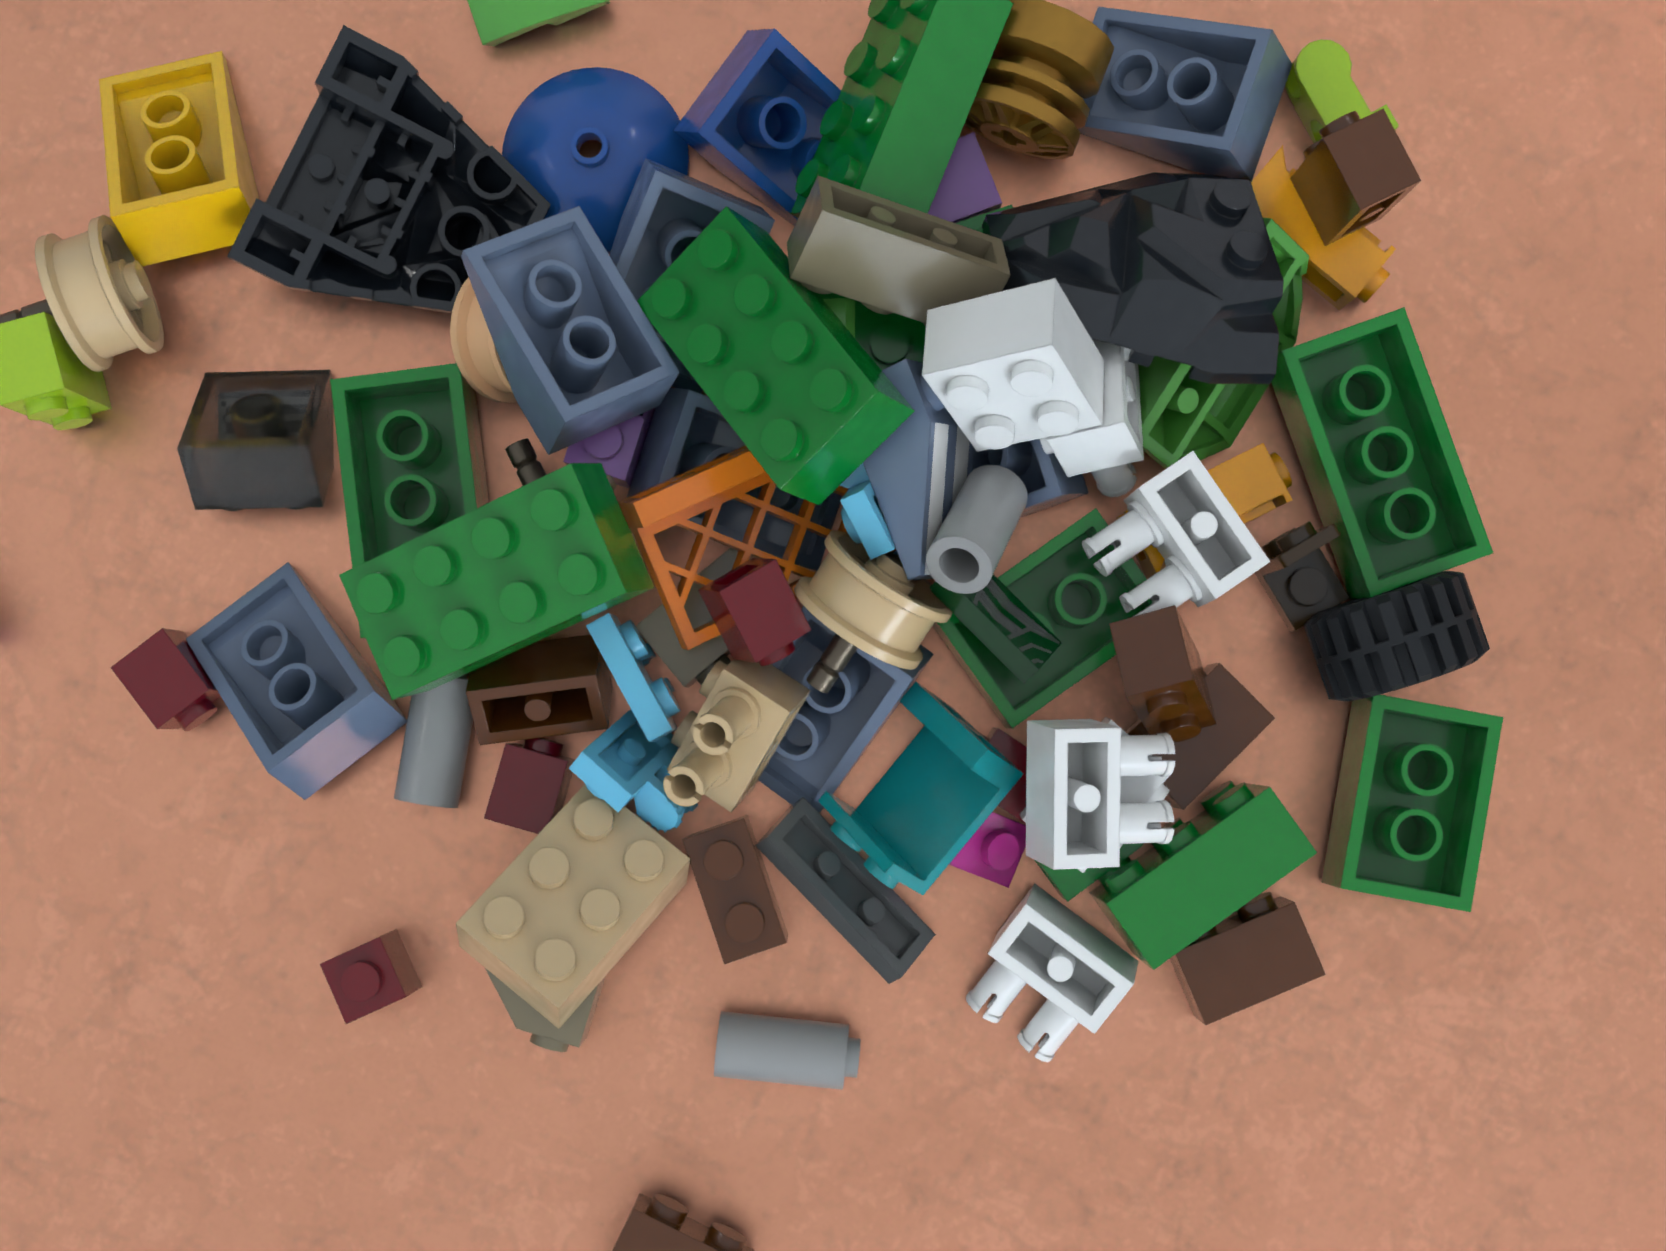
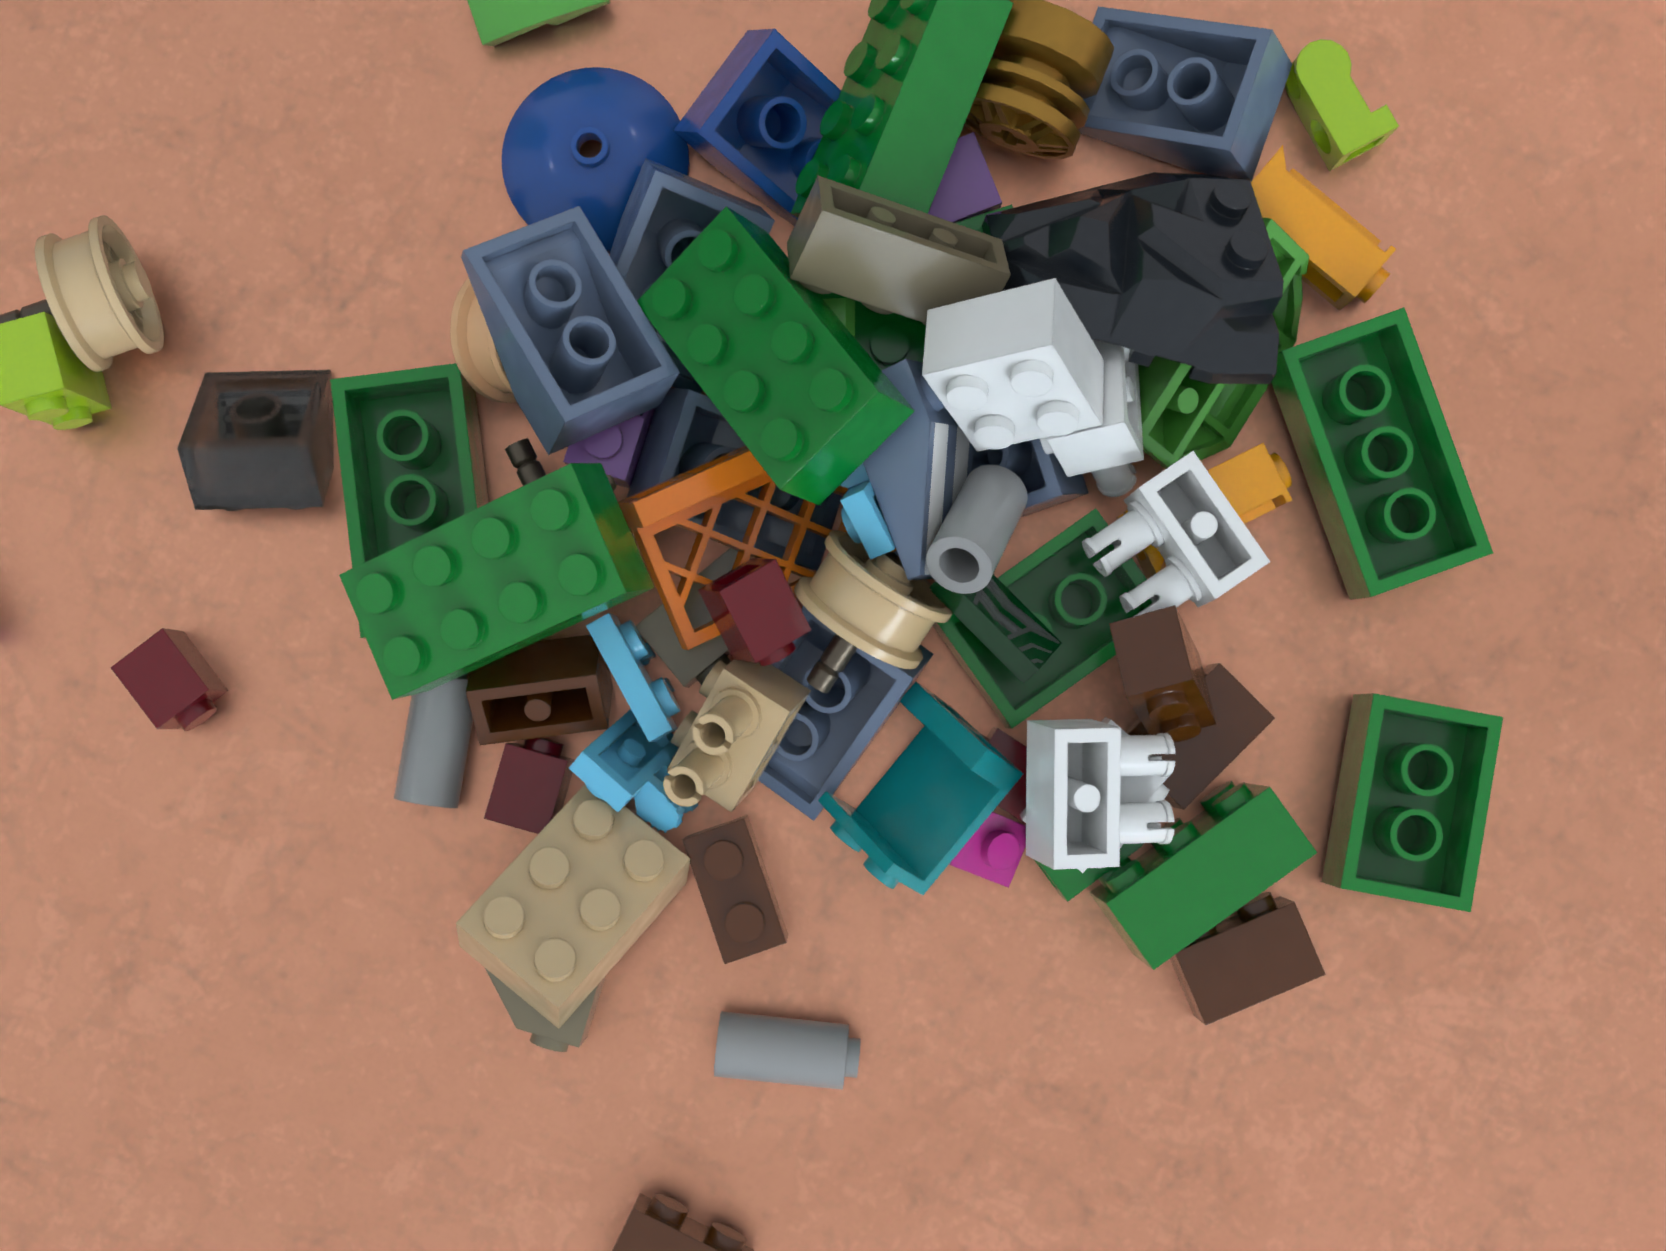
yellow slope [99,51,259,267] -> none
sand blue slope [186,562,407,800] -> none
black wedge [227,25,551,313] -> none
dark red brick [320,929,422,1024] -> none
dark grey plate [755,797,936,984] -> none
white brick [966,884,1139,1062] -> none
dark brown bracket [1255,521,1350,631] -> none
reddish brown brick [1290,108,1421,246] -> none
black tyre [1304,571,1490,701] -> none

